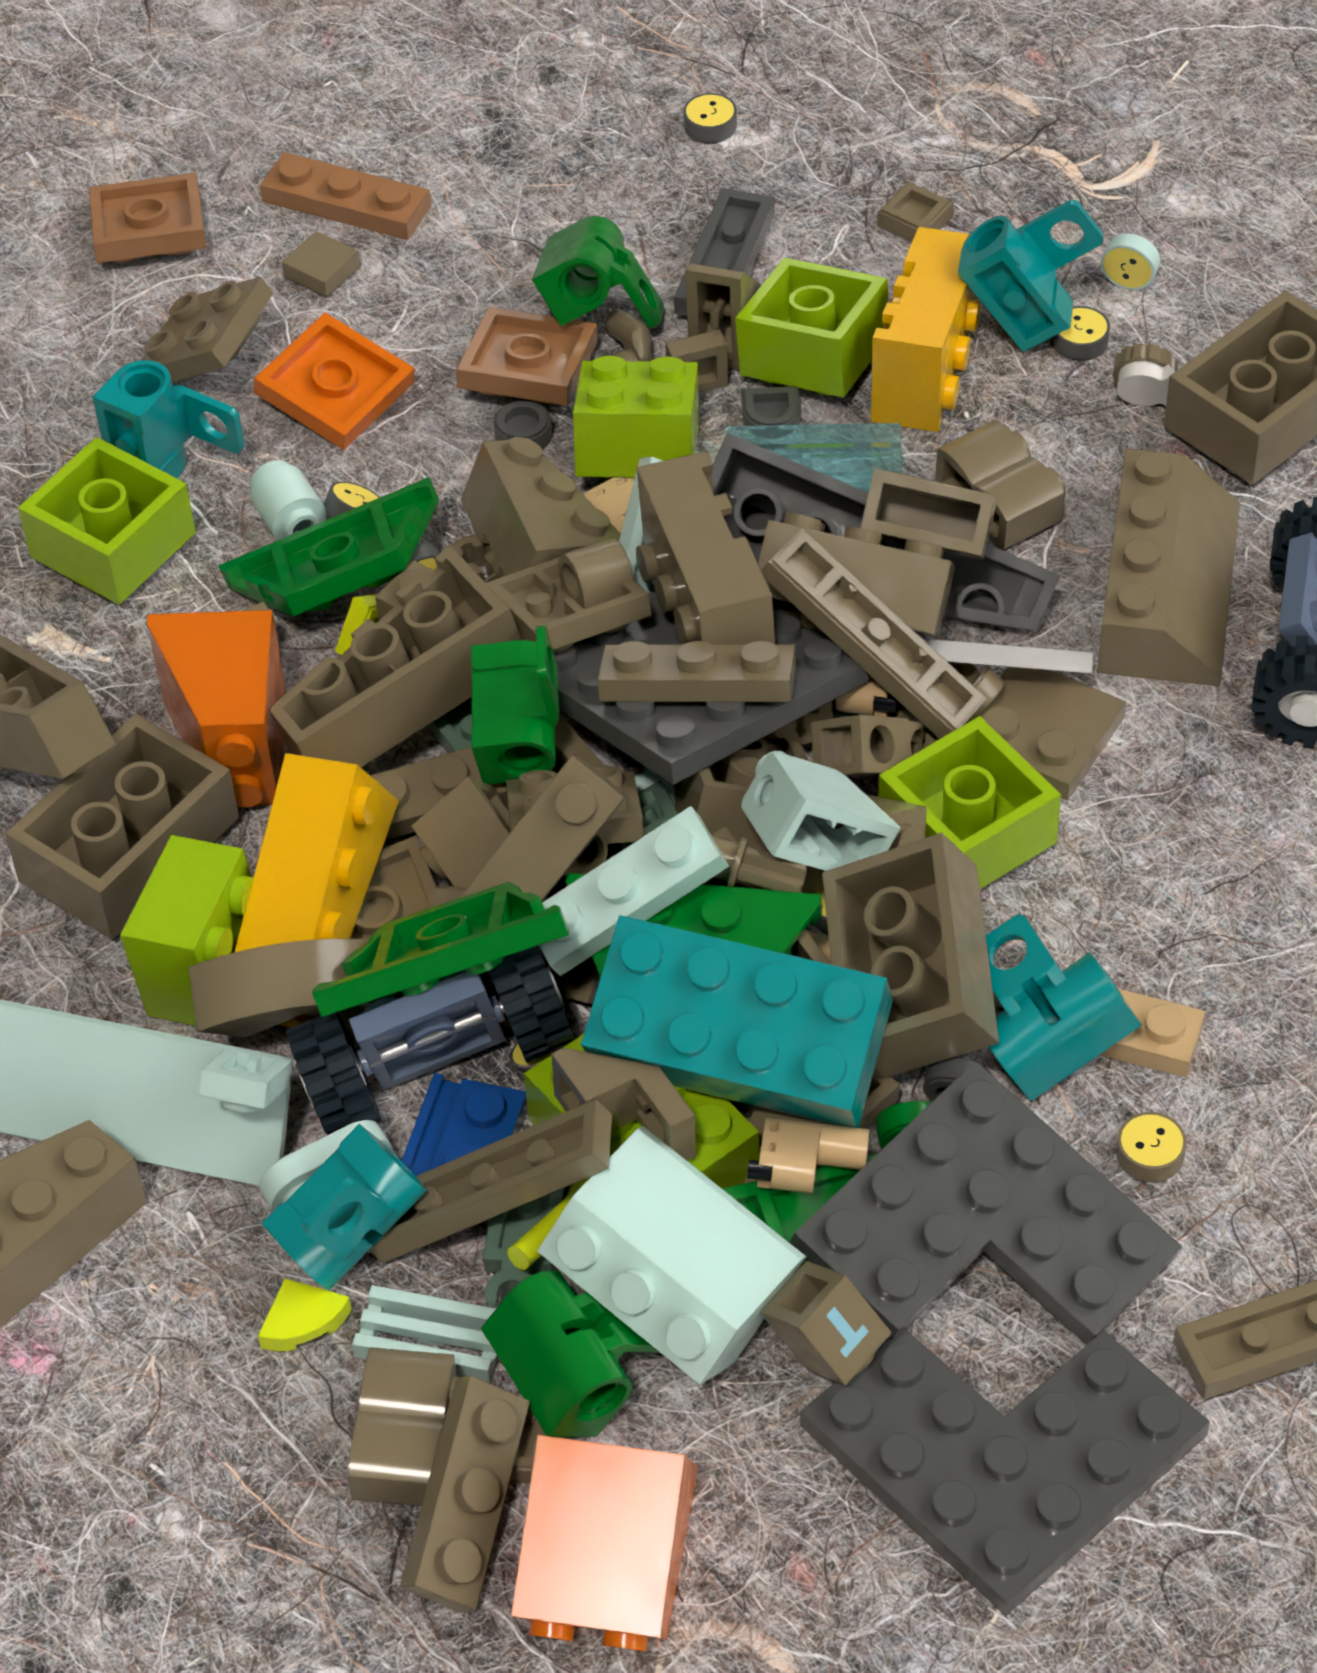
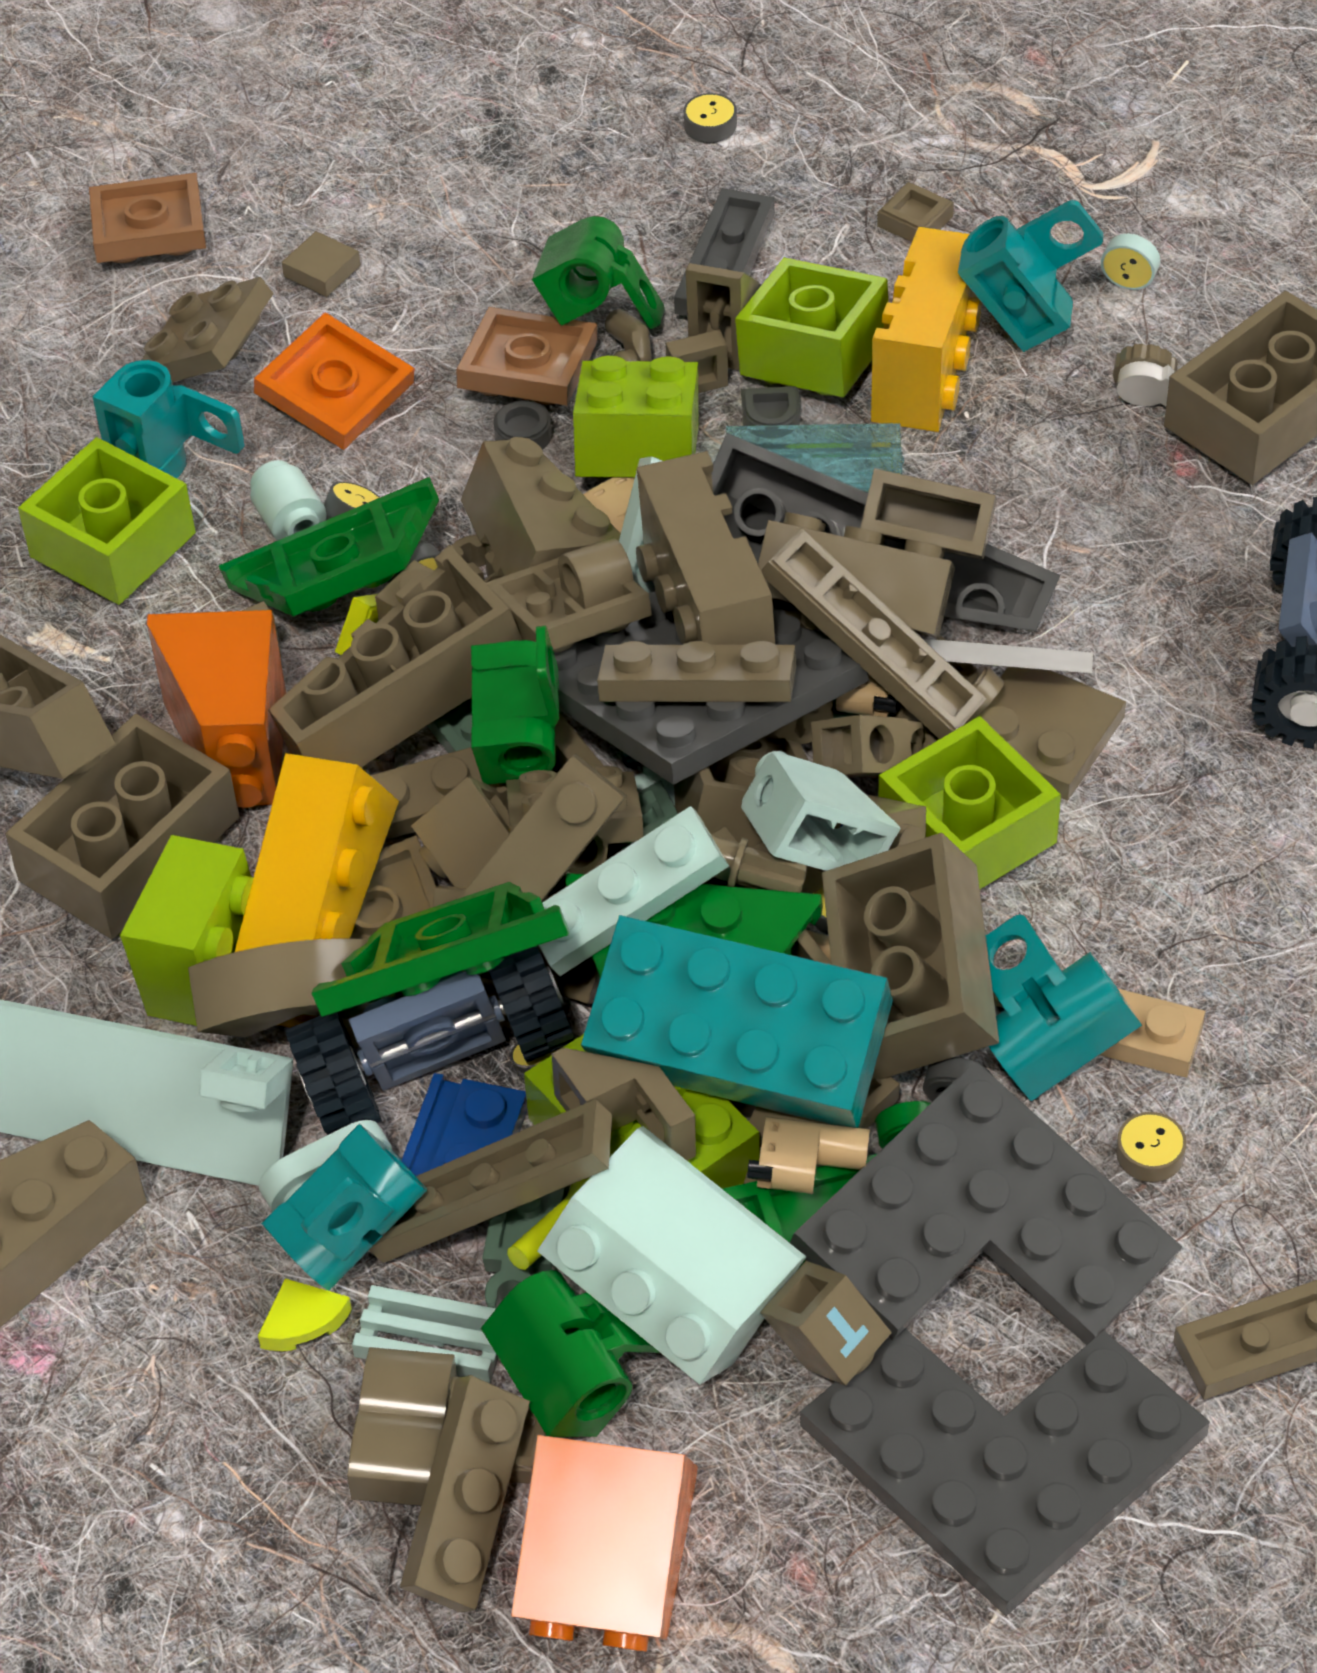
medium nougat plate [260,152,431,240] -> none
dark tan brick [935,420,1066,550] -> none
tile [1052,306,1110,360] -> none
dark tan slope [1097,448,1240,687] -> none

